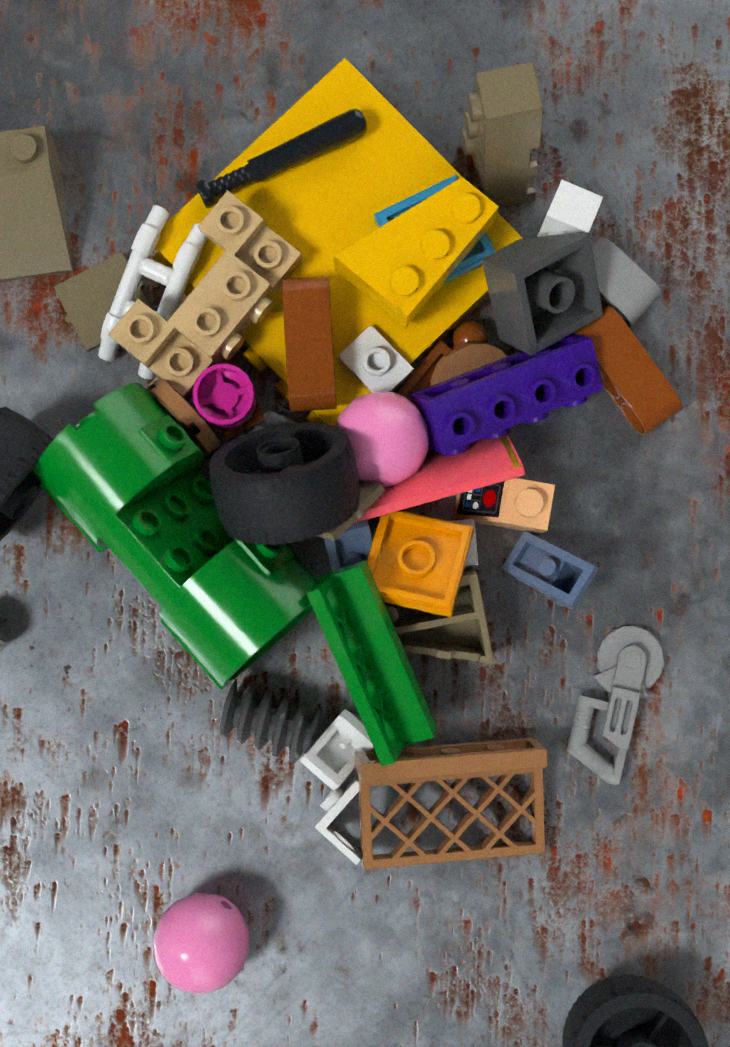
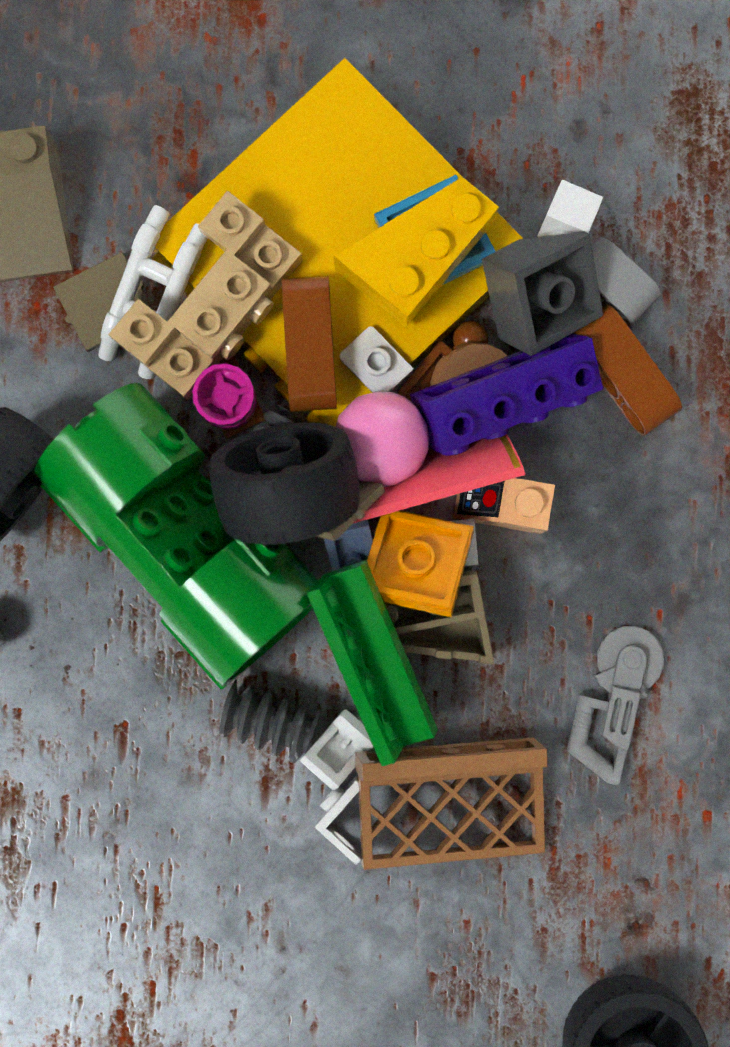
medium nougat tile [145,377,220,455] -> none
bright pink piece [153,892,250,994] -> none
black piece [195,108,368,208] -> none
dark tan wedge [460,62,543,208] -> none
sand blue slope [501,530,599,609] -> none

